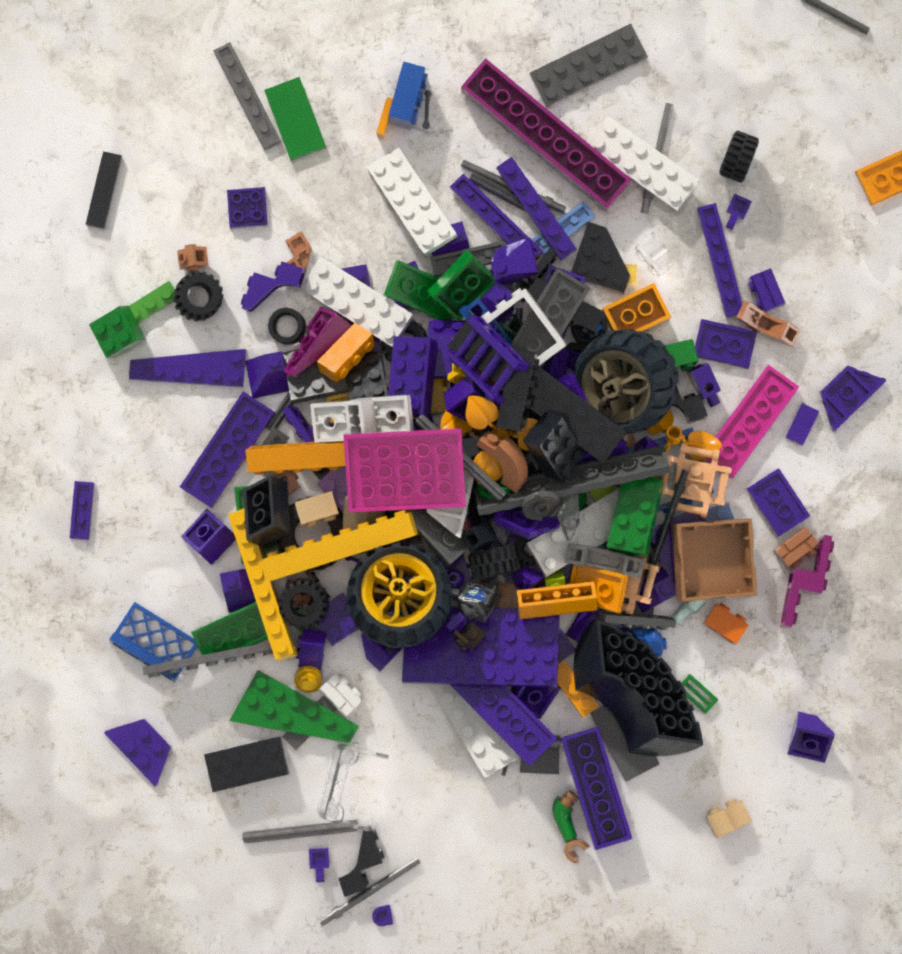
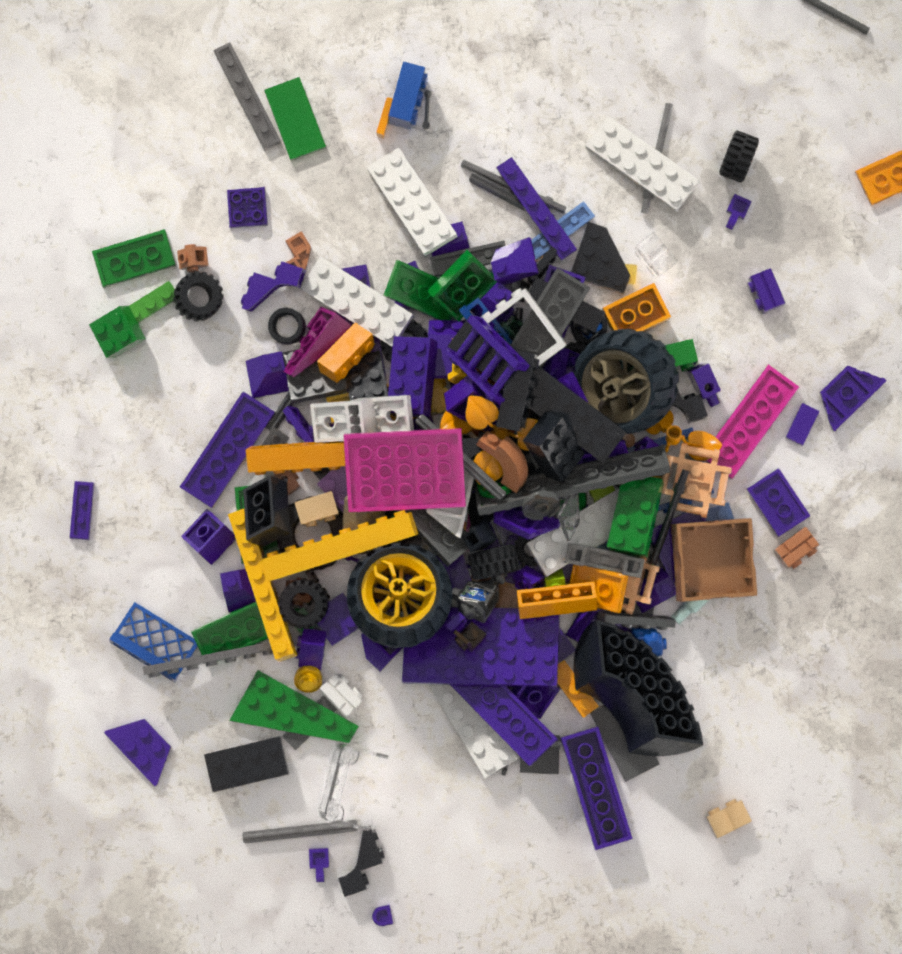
black tile [86,151,122,230] -> none
dark purple wing [129,349,246,388] -> none
flat silver bar [319,856,421,927] -> none
dark purple cone [447,569,464,588] -> none
dark purple plate [450,174,543,260] -> none
magenta brick [461,58,632,212] -> none
dark grey plate [529,24,648,108] -> none
piece [552,790,590,863] -> none
green tile [682,674,719,714] -> none
dark purple tile [695,319,757,369] -> none
dark purple plate [697,203,742,318] -> none
orange brick [702,603,749,645] -> none
nougat arch [736,301,801,347] -> none
magenta bracket [780,535,834,628] -> none
dark purple slope [787,711,835,763] -> none
none -> green tile [92,229,176,288]

